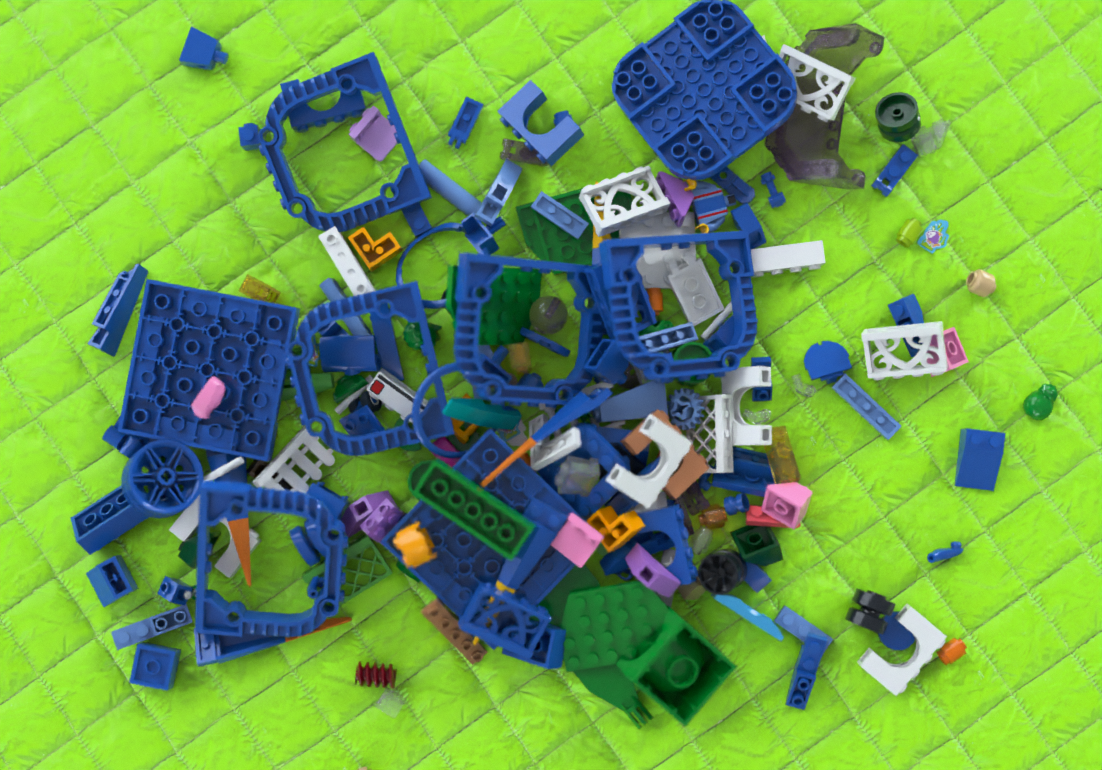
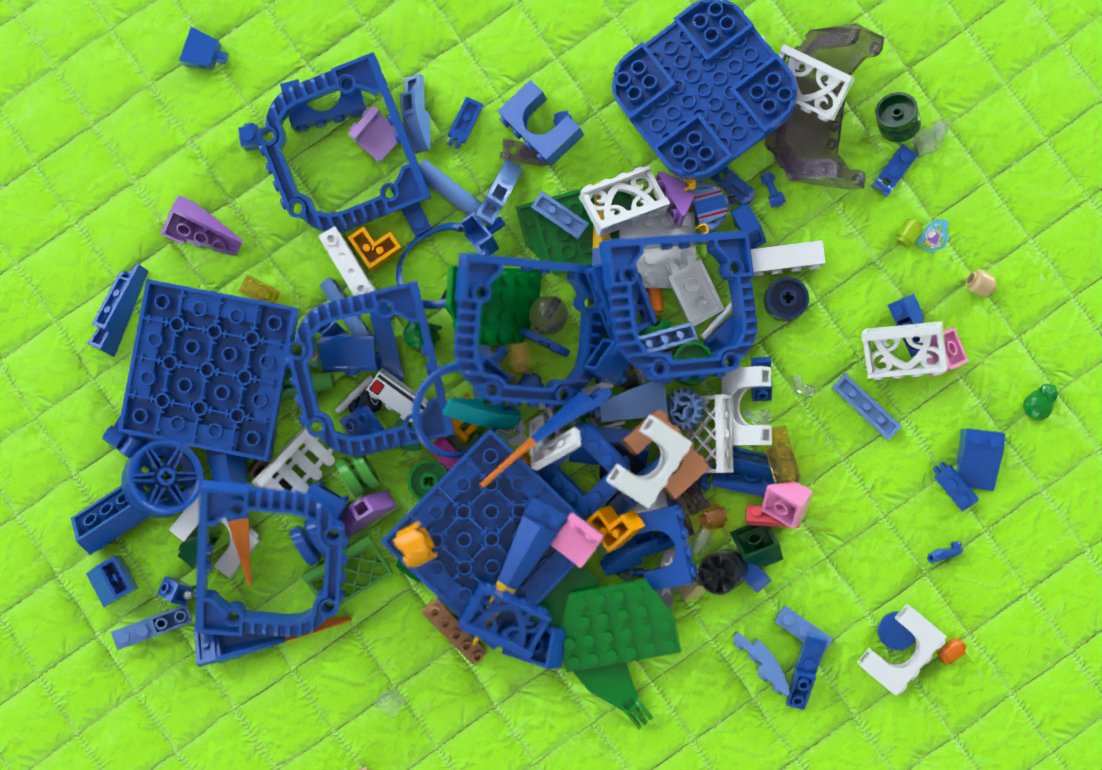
blue container [129,642,181,691] -> none
bright pink piece [191,376,225,419] -> none
white piece [203,456,245,481] -> none
blue arm [307,576,324,599] -> none
green tile [333,375,369,403] -> none
dark red piece [355,661,397,689] -> none
medium lavender plate [360,498,407,545] -> none
green brick [413,458,536,561] -> none
clear hips [555,455,600,497] -> none
green piece [616,605,737,727] -> none
medium lavender slope [625,543,682,598] -> none
dark azure slope [711,594,784,641] -> none
blue wheel [724,493,750,516] -> none
blue piece [804,341,852,384] -> none
black wheel [845,589,896,635] -> none
none -> medium lavender wedge [160,195,243,255]
none -> bright green wheel [335,455,381,498]
none -> medium blue slope [400,74,431,154]
none -> medium blue slope [731,631,790,696]
none -> dark blue wheel [763,277,809,322]
none -> blue hinge [933,461,979,512]

